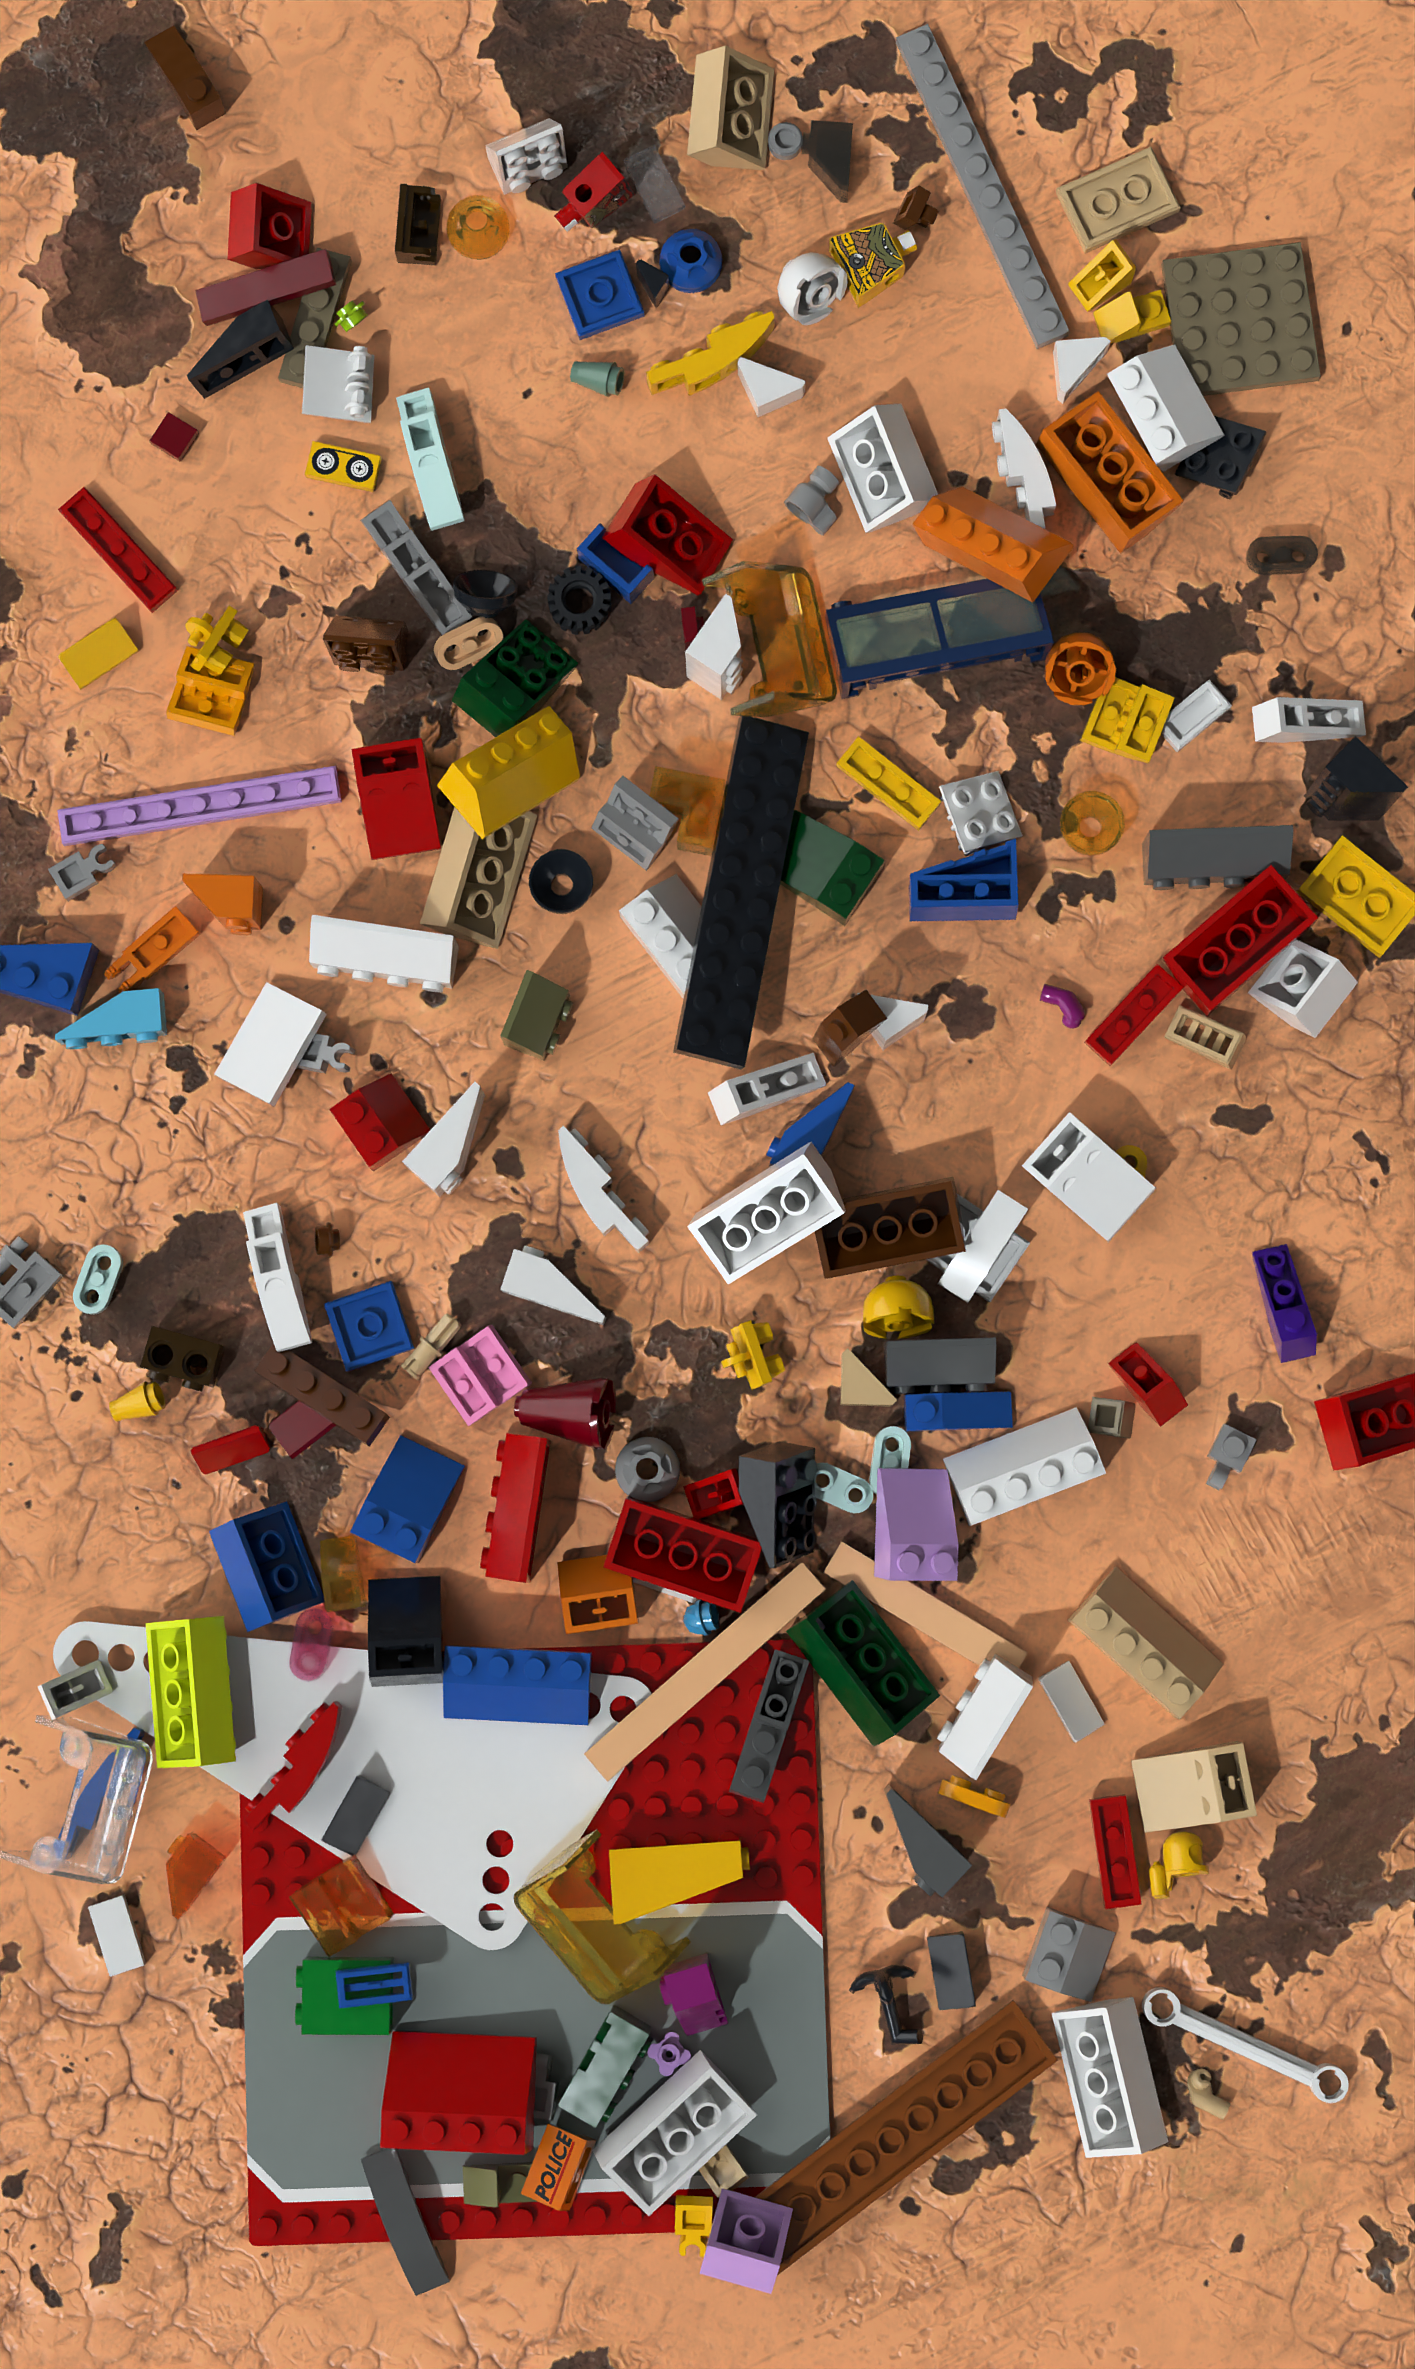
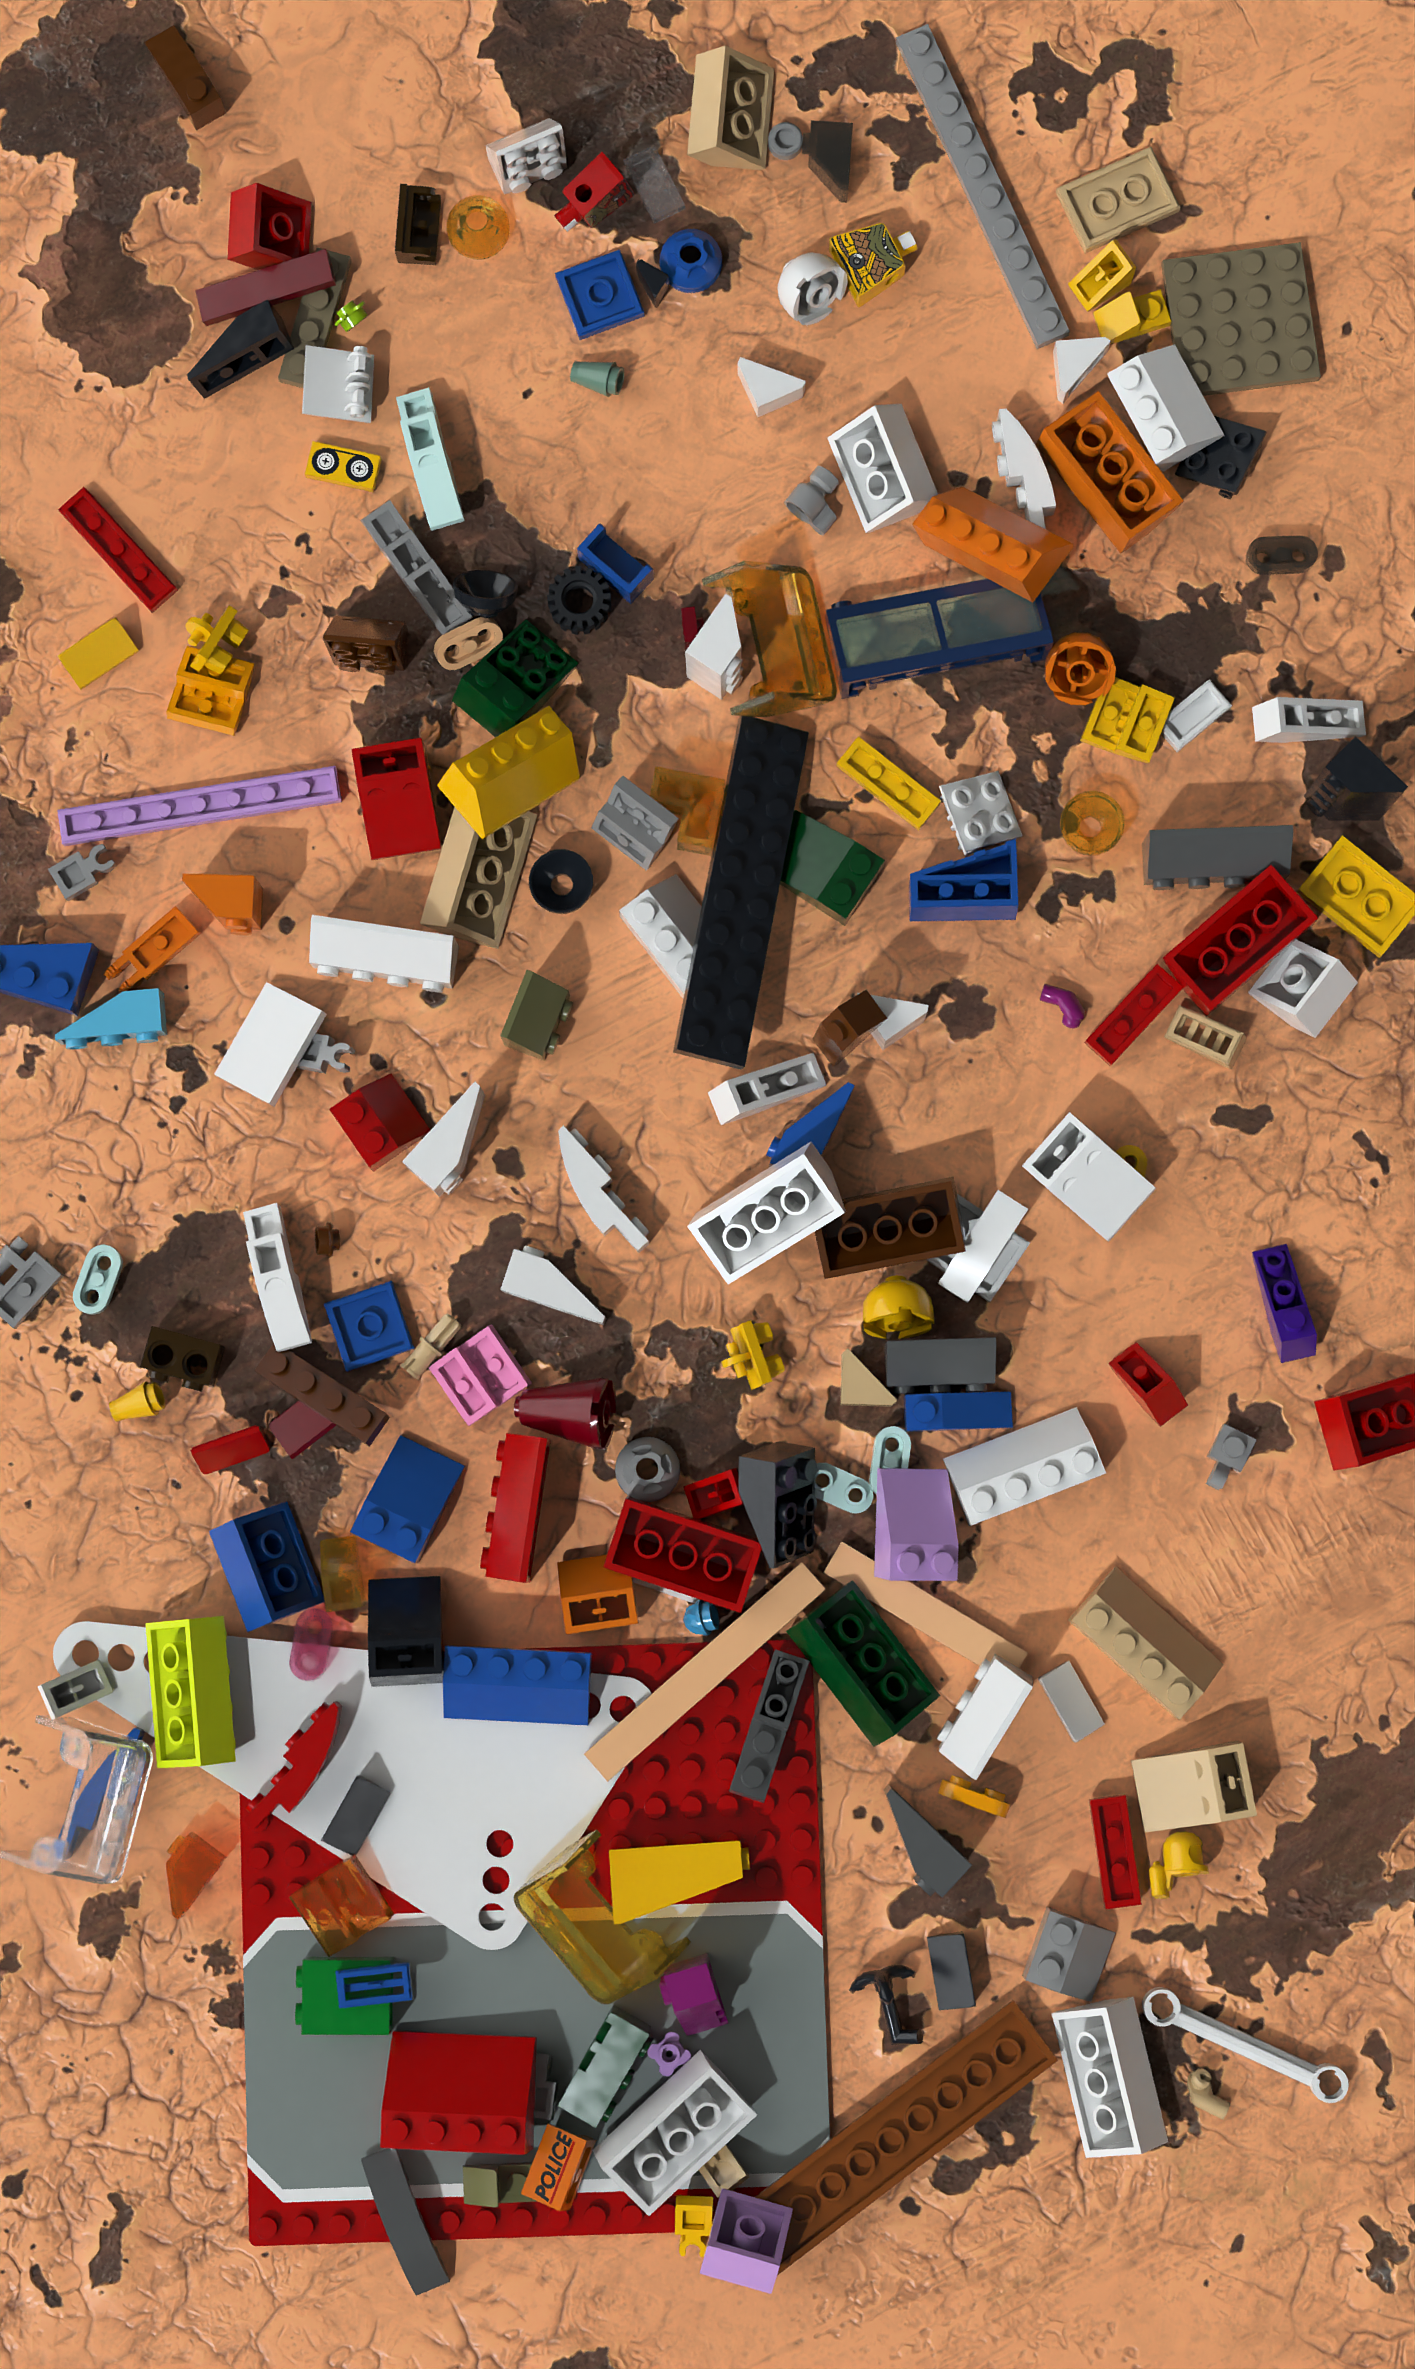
white tile [88,1894,146,1977] -> none
dark red tile [149,412,199,462] -> none
red slope [602,474,733,595] -> none
yellow slope [646,311,775,396] -> none
reddish brown tile [893,186,939,230] -> none
dark tan slope [1088,1397,1135,1439] -> none

